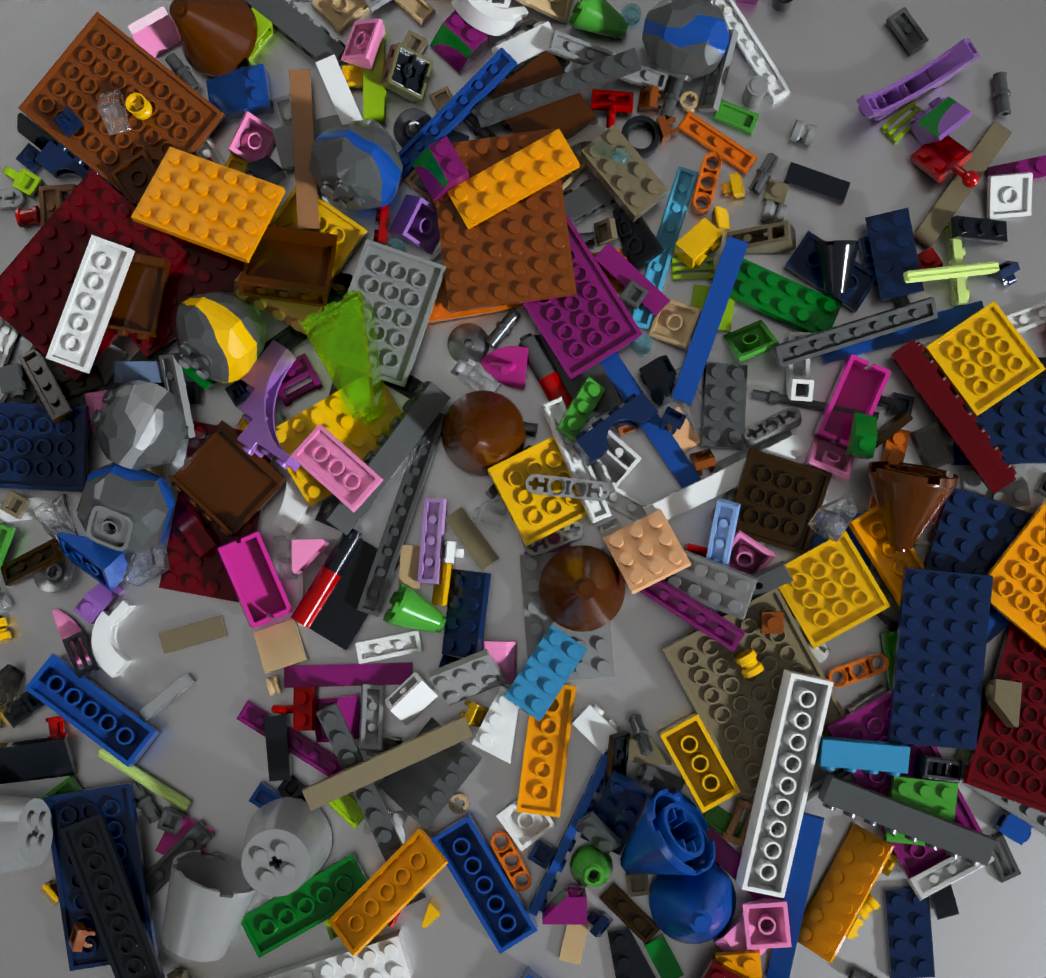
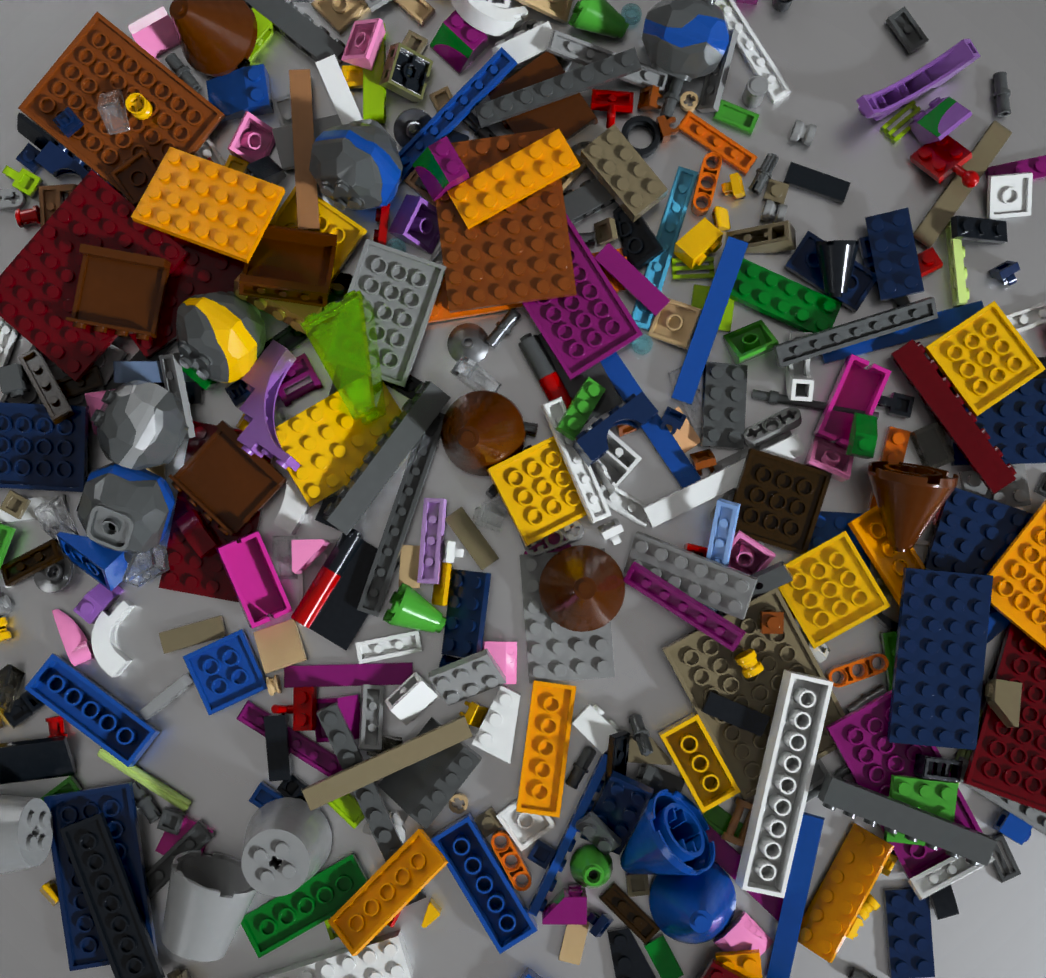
white plate [46,235,135,374] -> none
black tile [62,631,100,679] -> none
dark orange tile [68,922,96,952] -> none
bright pink plate [291,424,383,512] -> none
dark pink shield [480,346,528,389] -> none
dark azure plate [503,625,587,722] -> none
light grey beam [525,474,610,501] -> none
light nougat plate [603,509,691,595] -> none
clear light blue plate [610,147,632,164] -> none
dark grey tile [620,279,649,310] -> none
black slope [639,355,677,406] -> none
bright pink slope [742,898,792,950] -> none
clear slope [808,495,860,542] -> none
dark azure brick [815,736,910,776] -> none
dark brown tile [861,409,913,459] -> none
yellowish green axle [903,261,1000,283] -> none
none -> blue plate [183,629,267,715]
none -> dark tan plate [474,806,503,838]
none -> dark grey axle [565,746,596,789]
none -> black tile [701,690,770,737]

